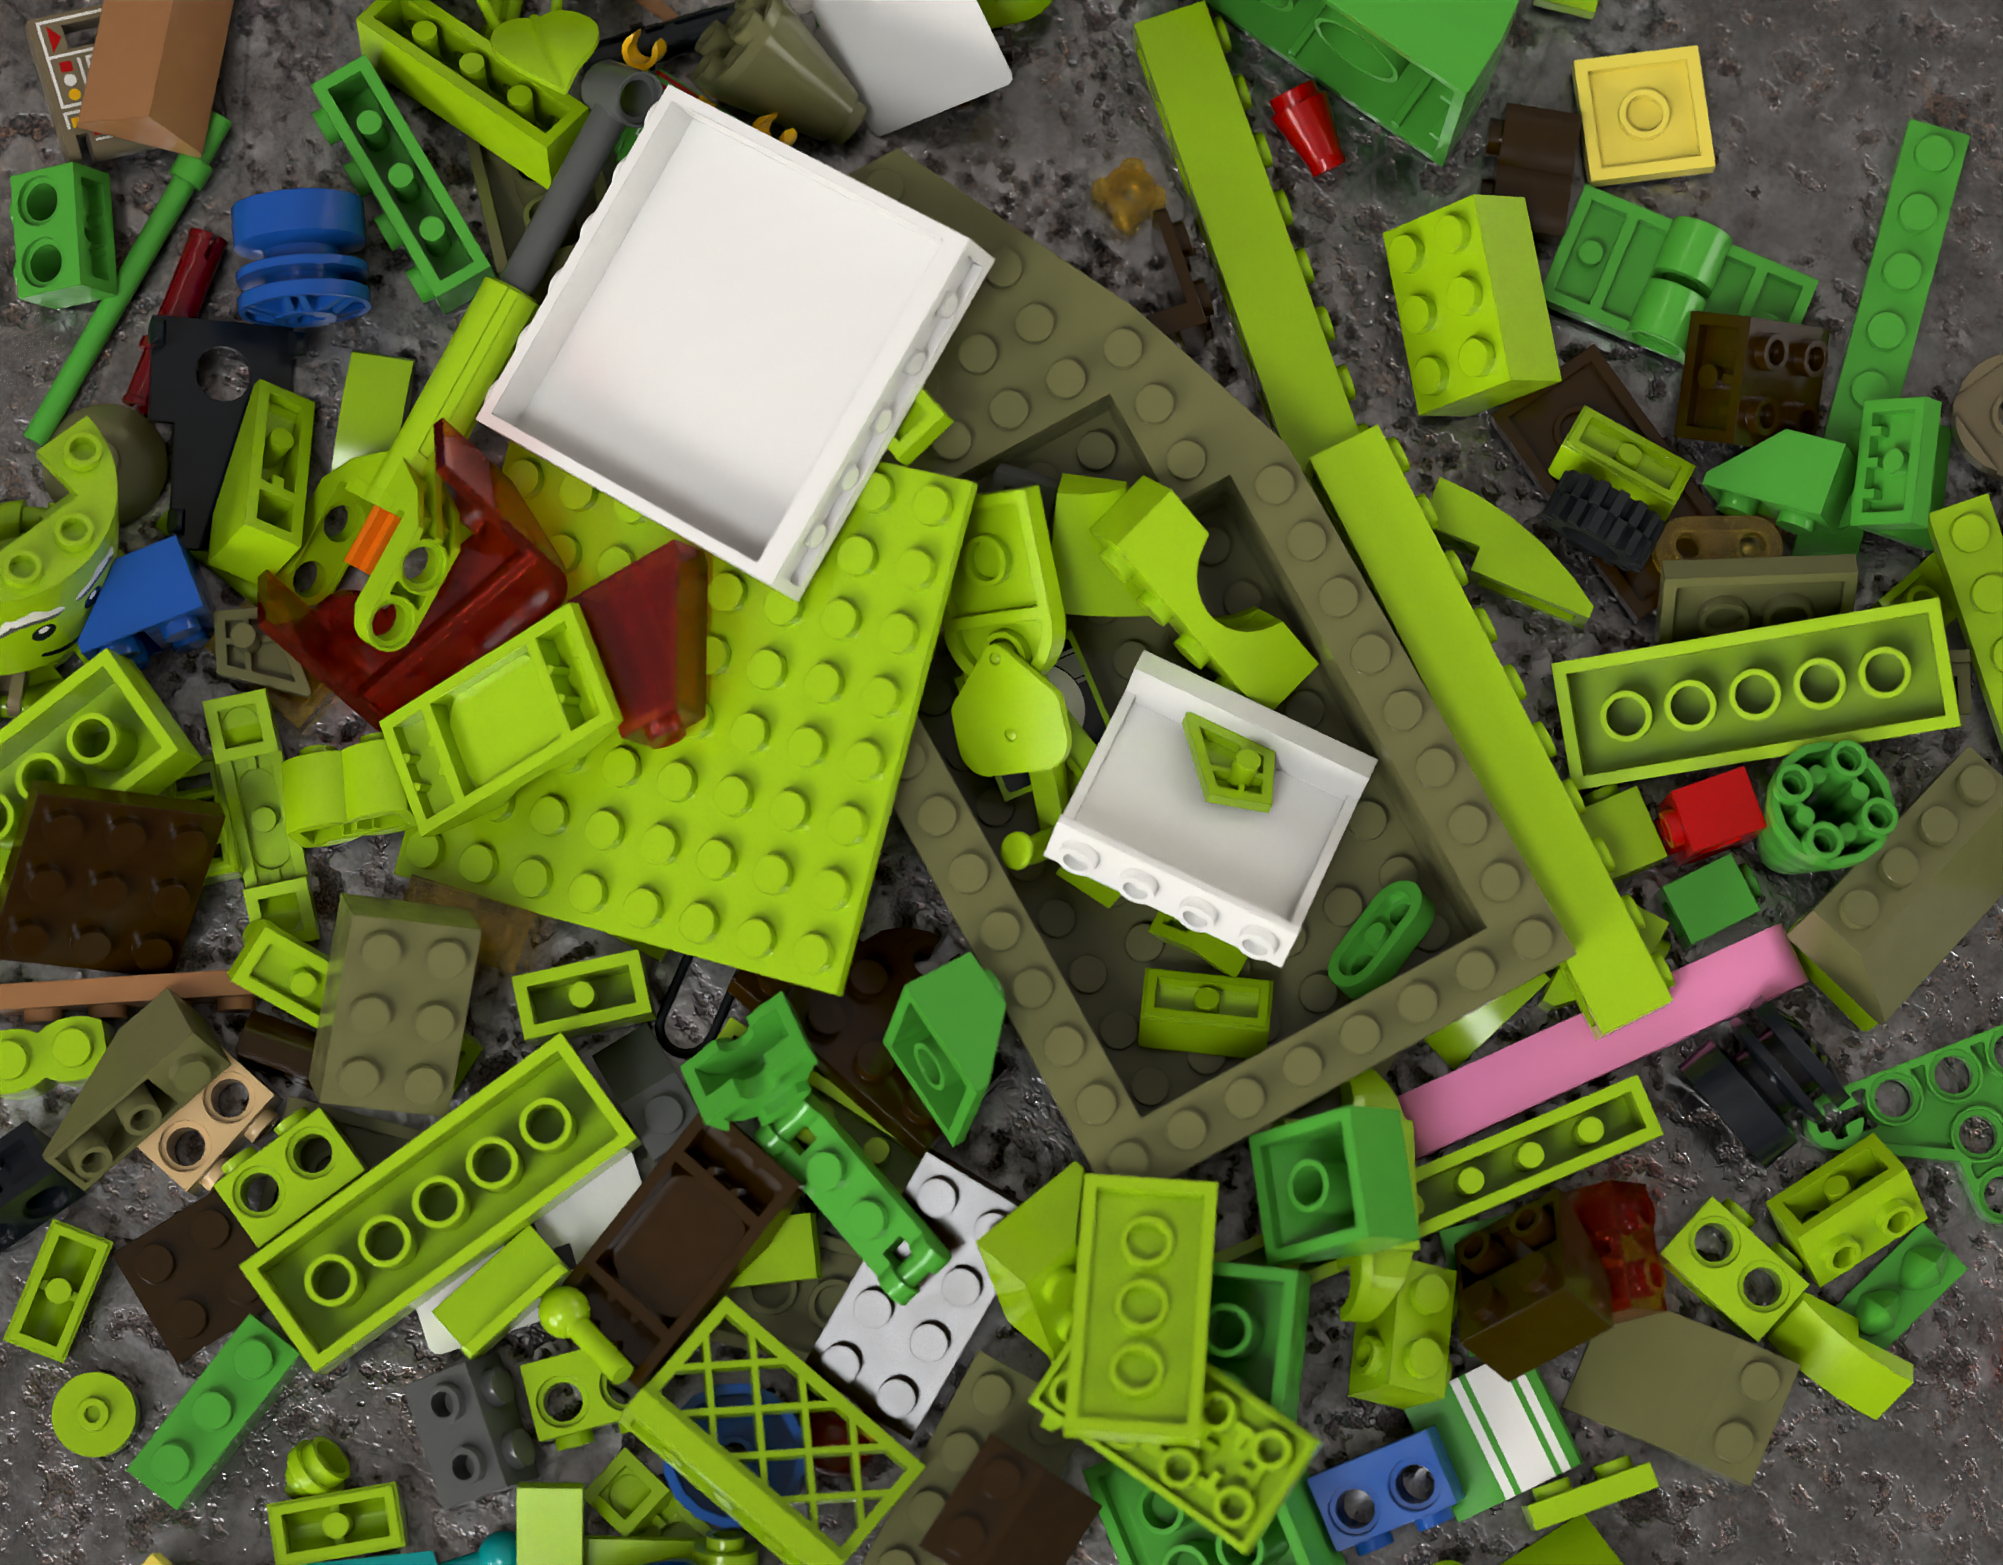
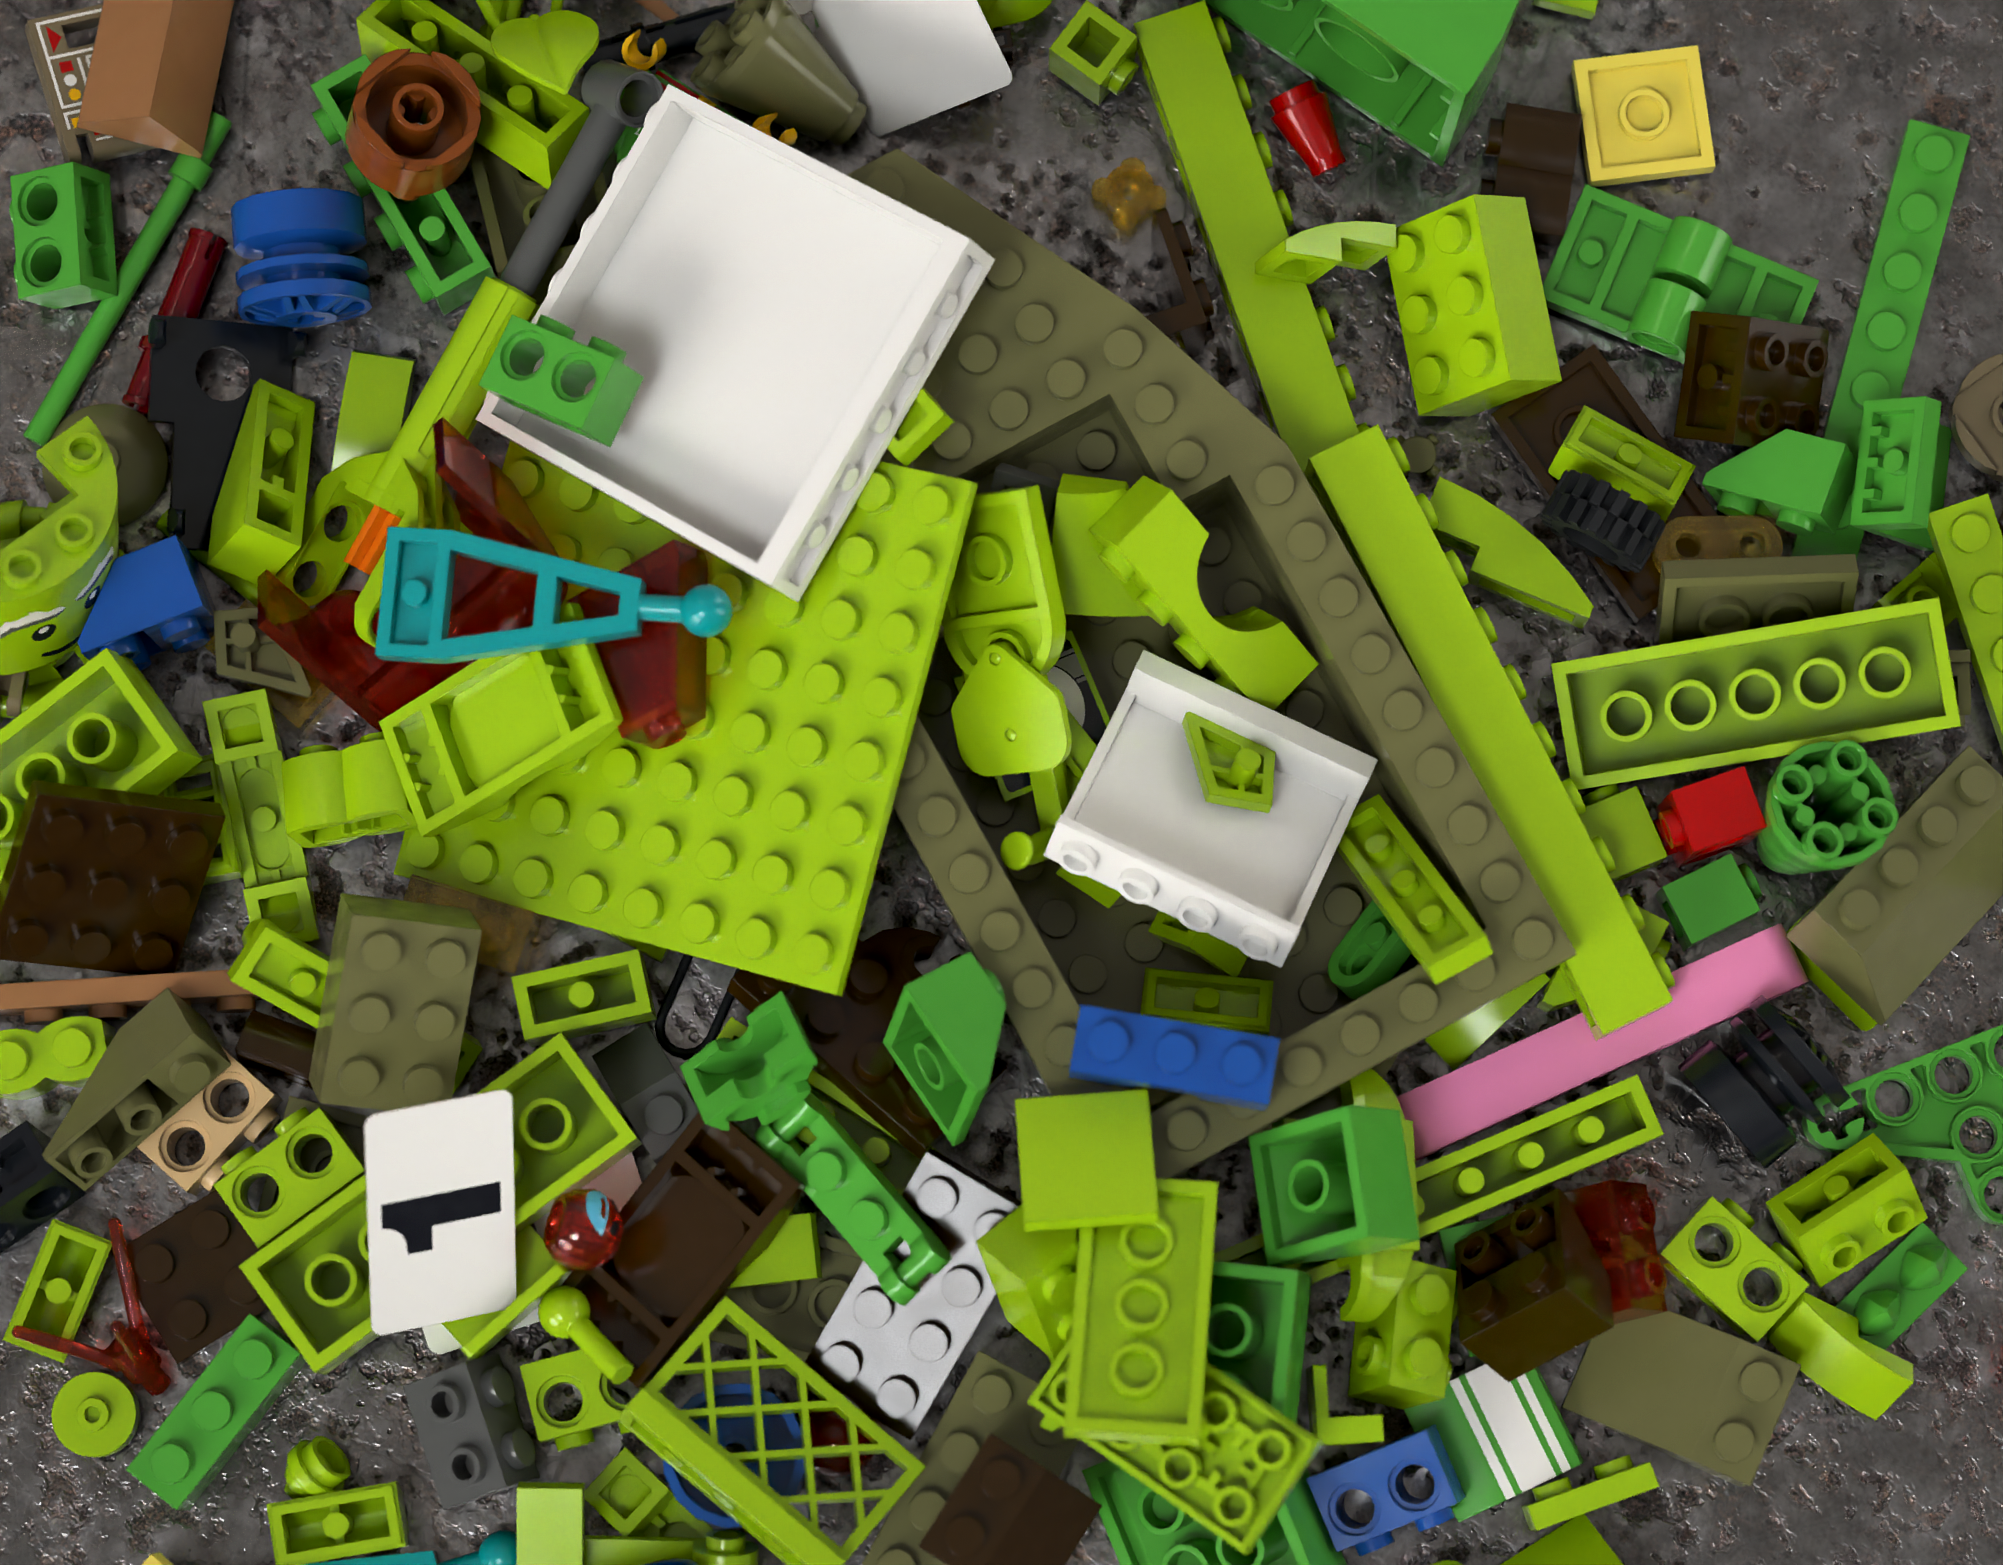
none -> clear red plant [12,1218,171,1396]
none -> dark orange brick [345,48,481,201]
none -> white sticker [364,1090,516,1335]
none -> teal plate [375,527,733,664]
none -> bright green brick [478,315,644,447]
none -> clear red piece [543,1188,625,1270]
none -> lime tile [1015,1089,1159,1231]
none -> lime brick [1049,0,1139,106]
none -> blue arch [1069,1004,1280,1111]
none -> lime slope [1255,221,1397,284]
none -> lime panel [1306,1364,1384,1446]
none -> lime plate [1336,794,1493,985]
none -> olive piece [1396,434,1441,479]

